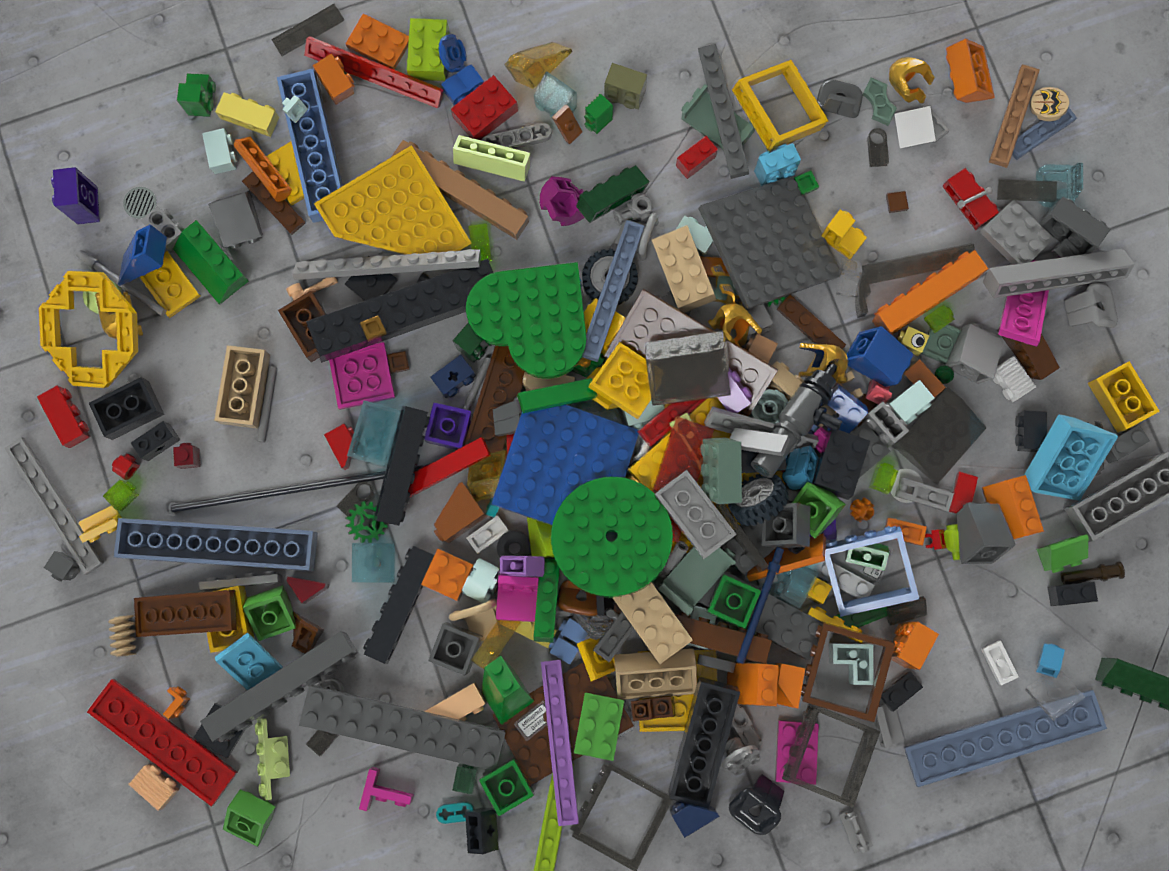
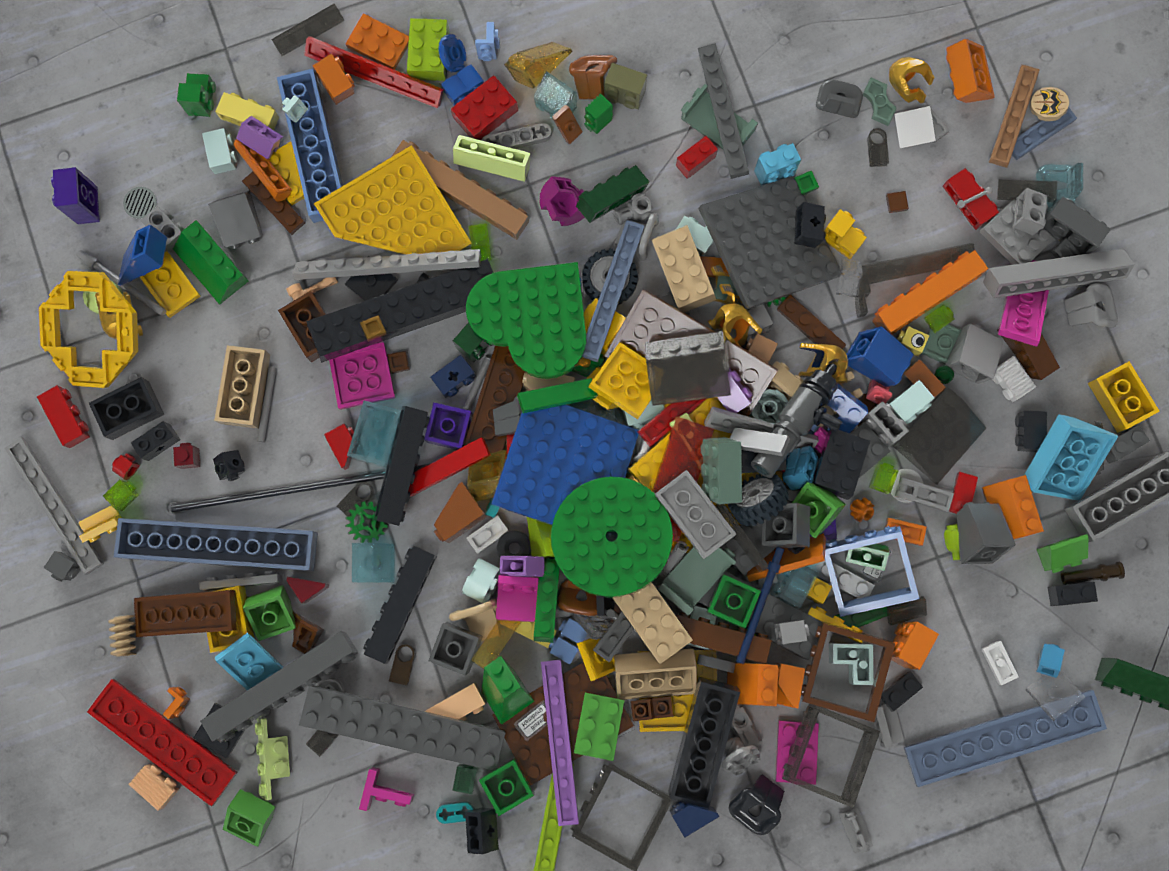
orange brick [421,549,474,601] -> none
yellow window [732,60,828,151] -> none
red tile [925,529,947,550] -> none
none -> black brick [213,450,245,481]
none -> medium lavender hinge [236,116,283,159]
none -> dark brown piece [389,644,416,686]
none -> light blue bracket [475,22,500,61]
none -> dark orange piece [569,55,617,99]
none -> light grey brick [774,620,809,644]
none -> black brick [794,202,826,248]
none -> light grey brick [1013,188,1048,235]

